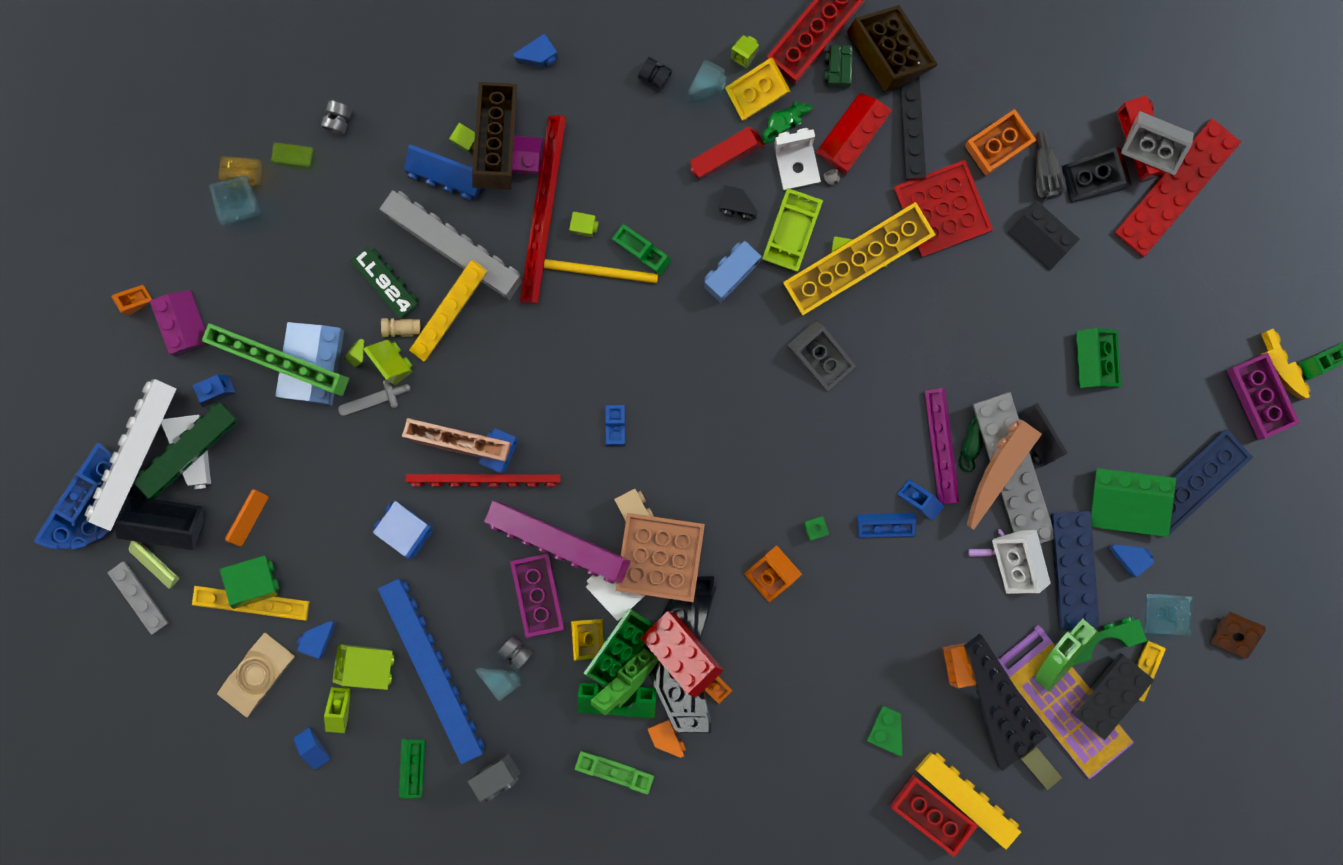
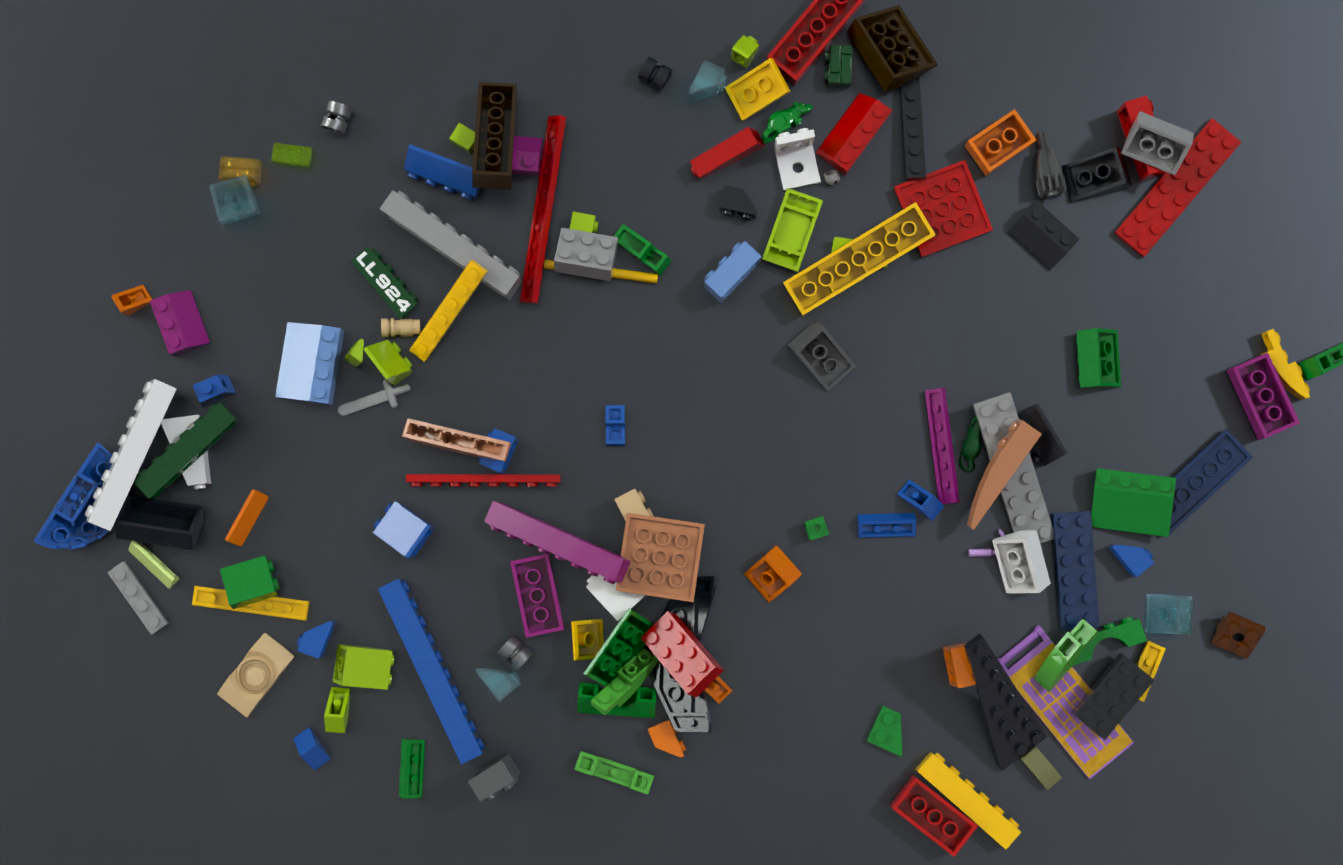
bright green brick [202,323,349,396] -> none
blue slope [513,33,558,67] -> none
none -> light grey brick [554,228,618,281]

